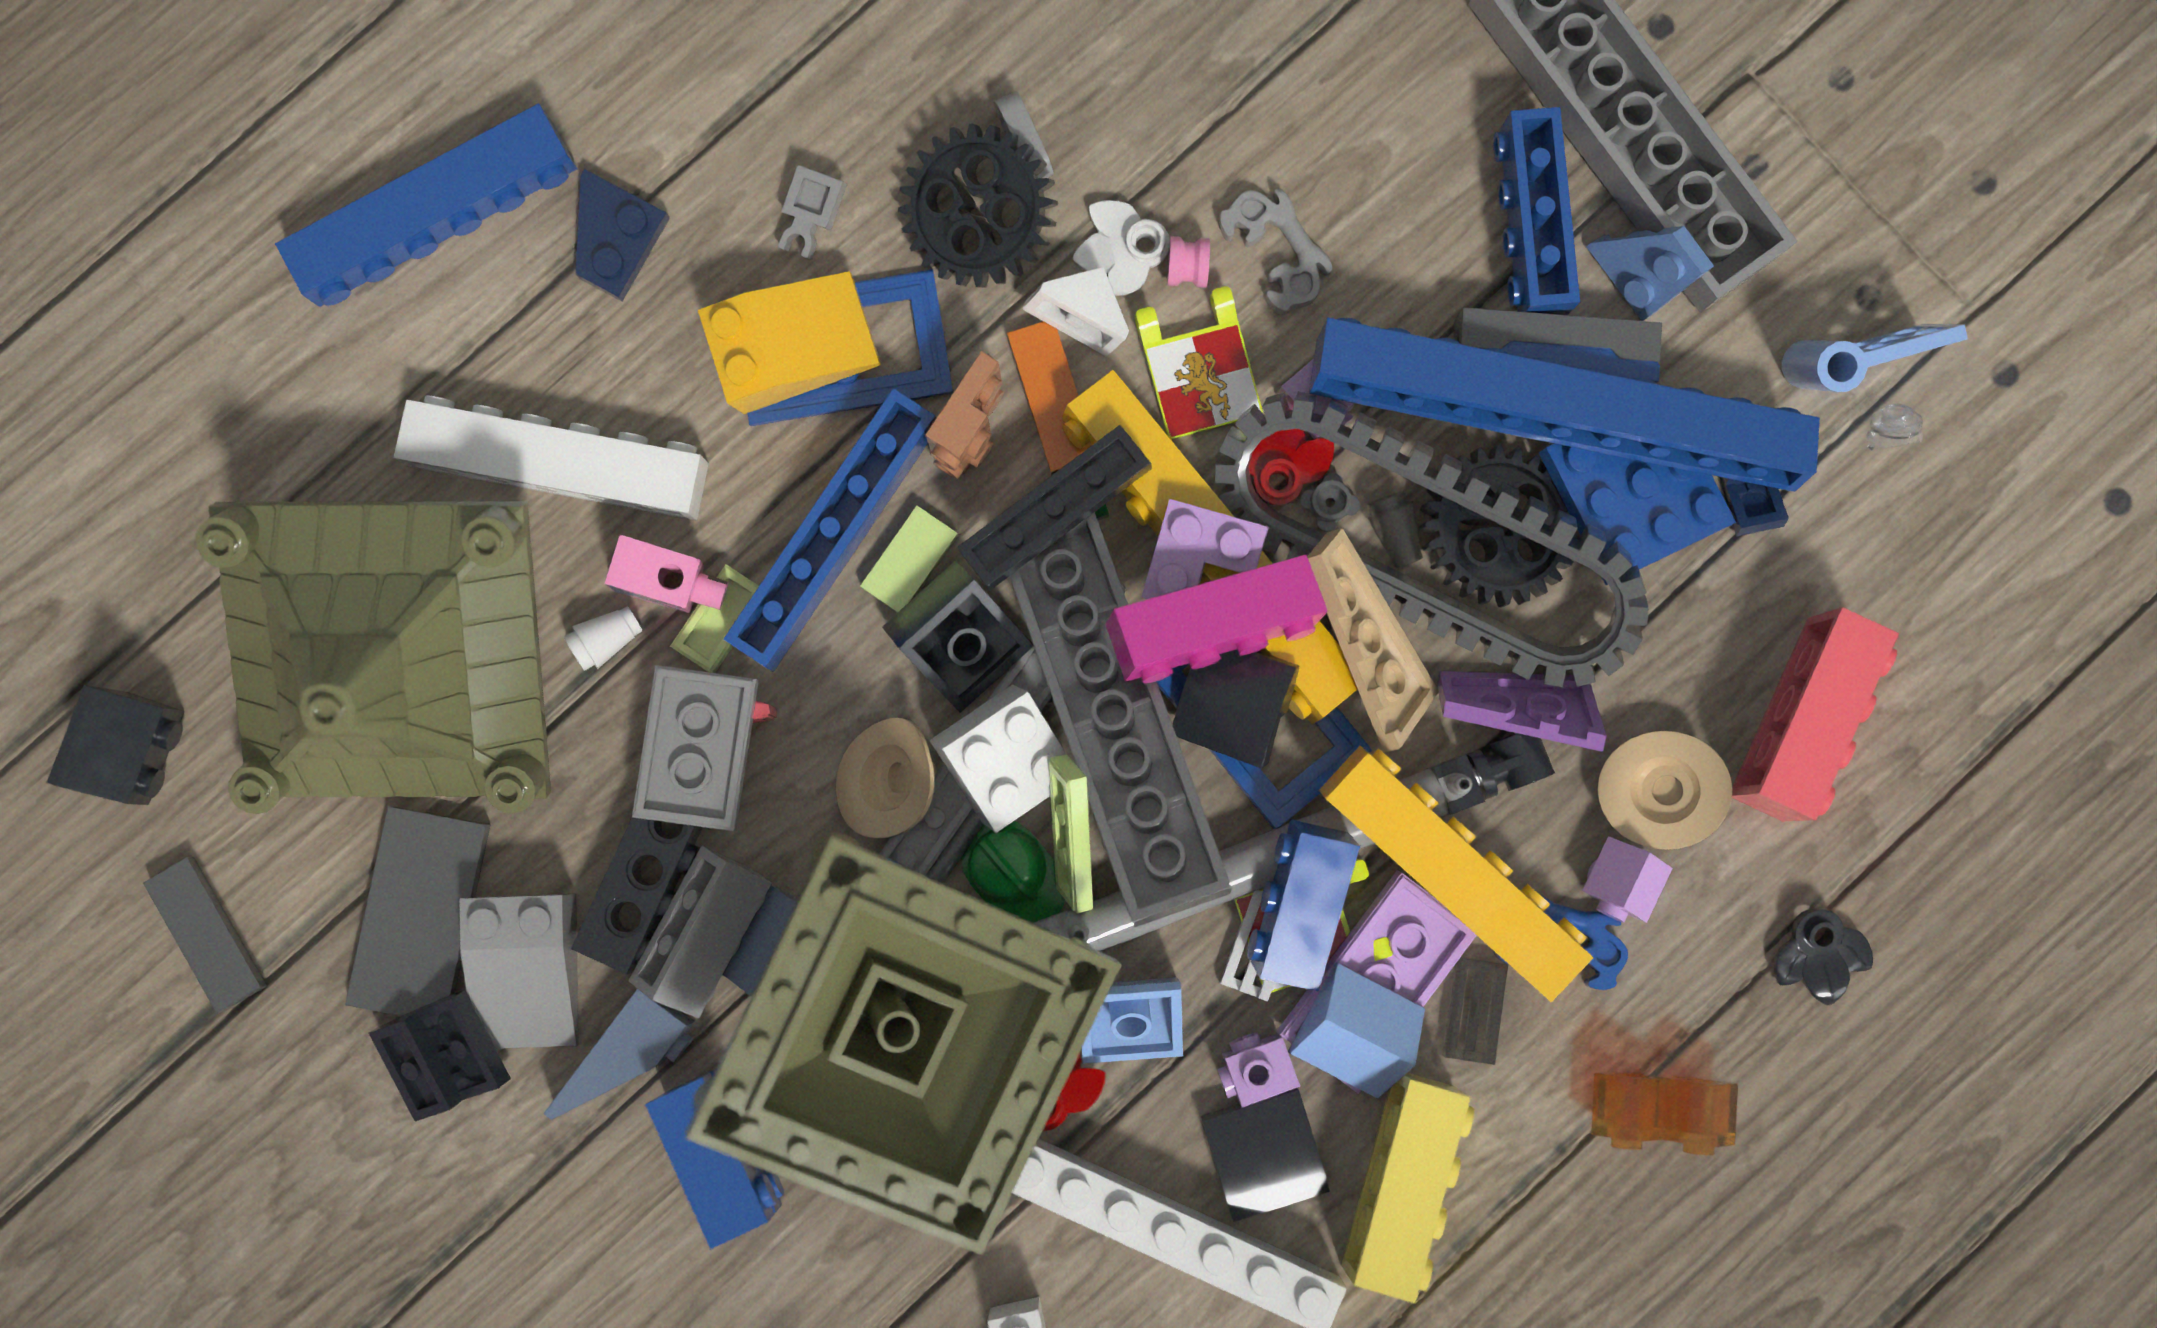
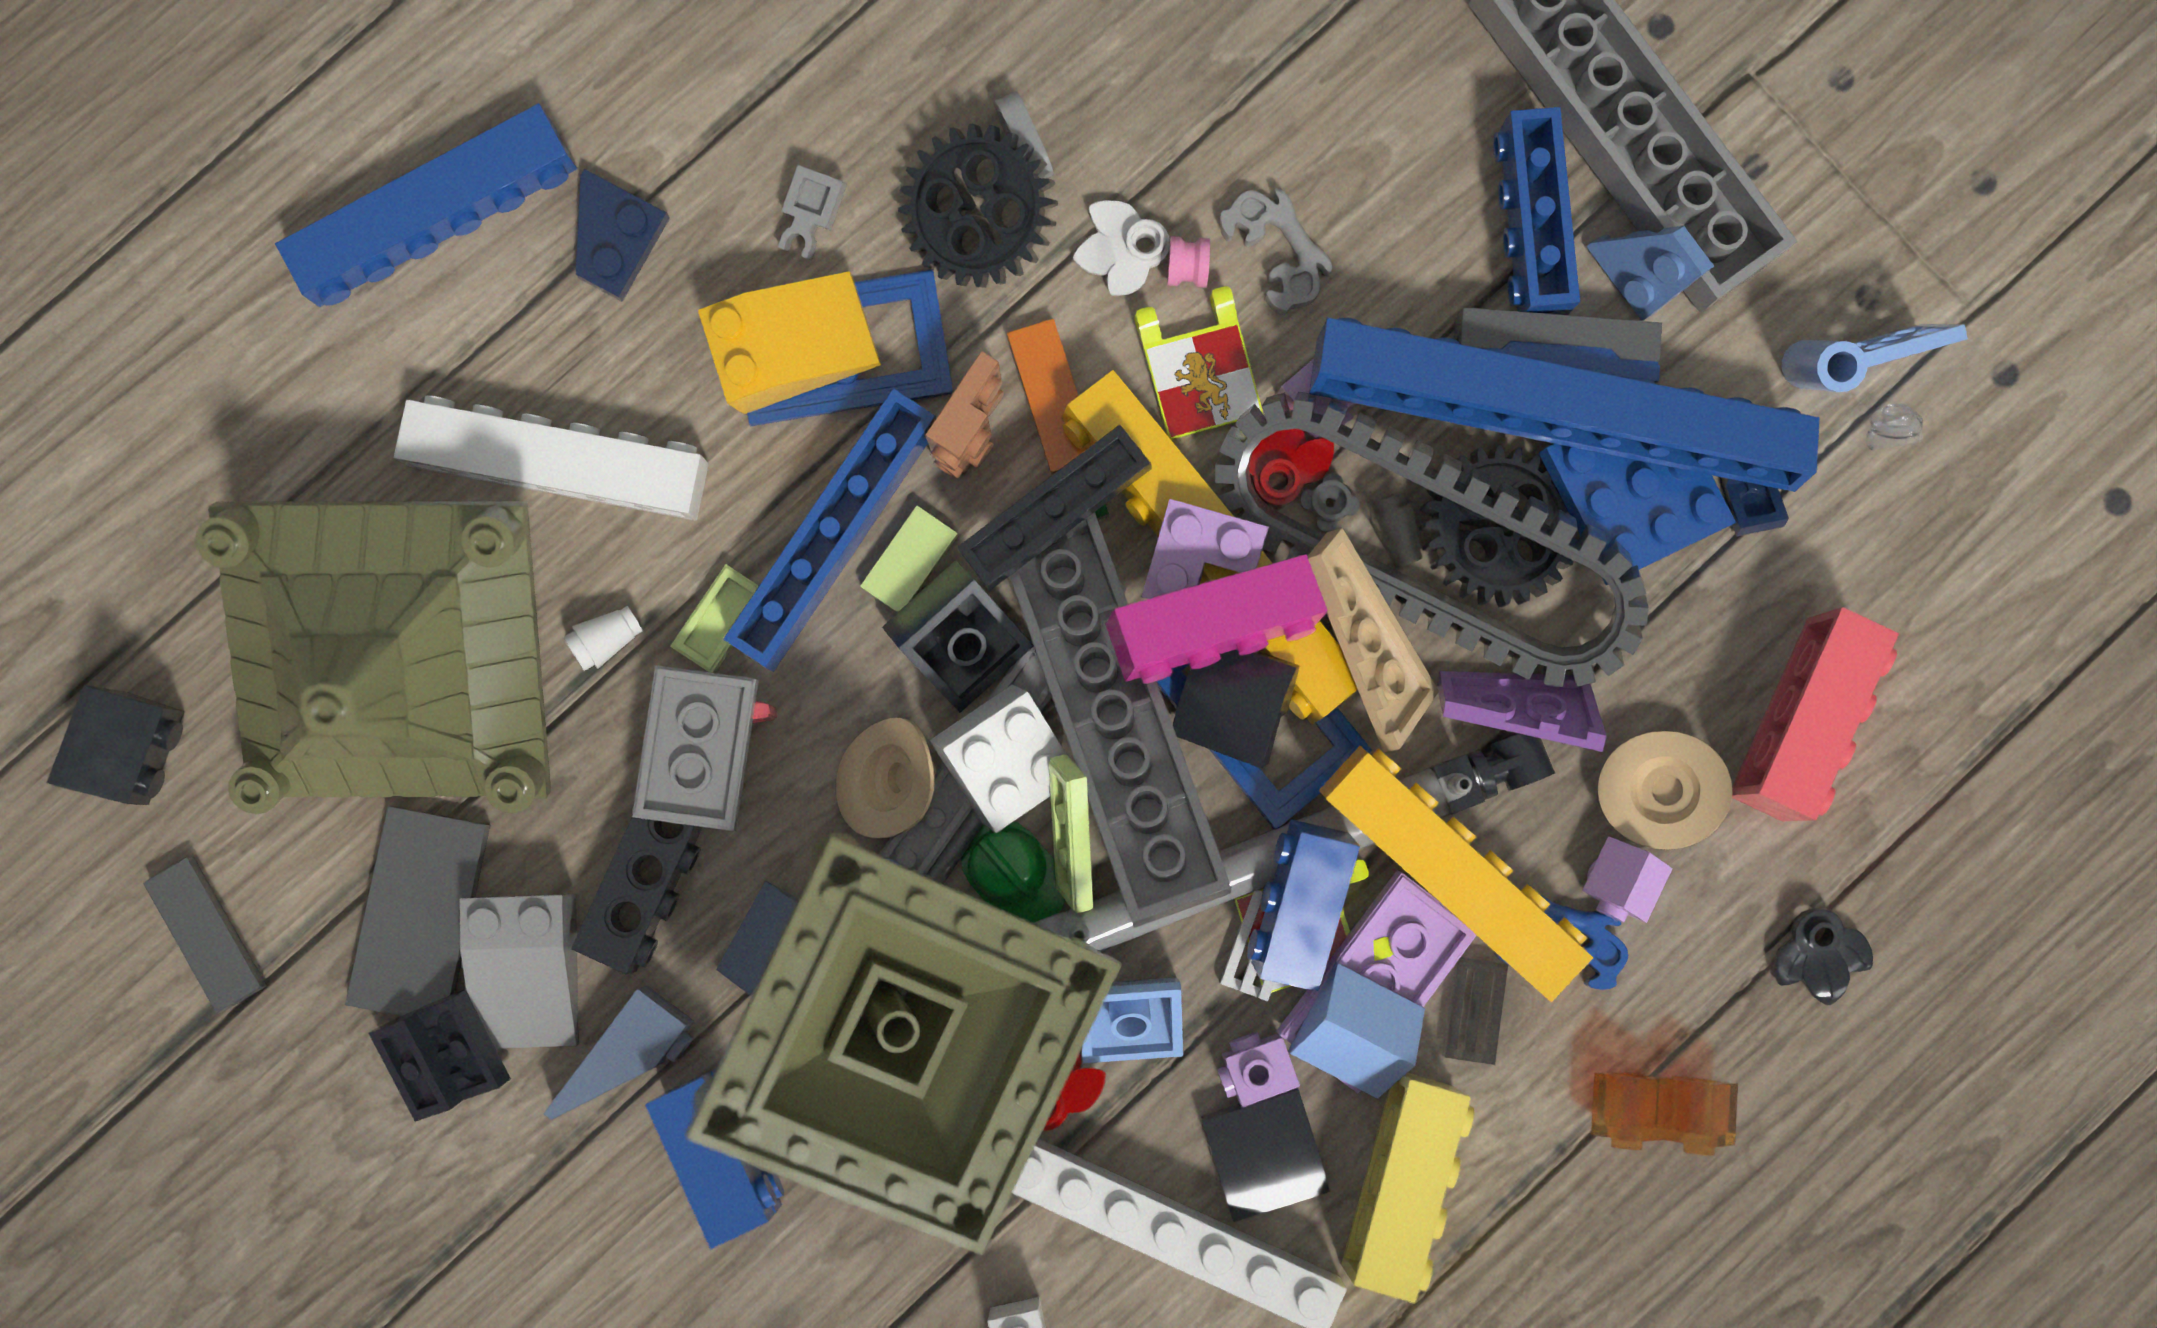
bright pink torso [605,535,729,613] -> none
light grey brick [629,846,772,1018] -> none
white slope [1022,267,1129,357] -> none

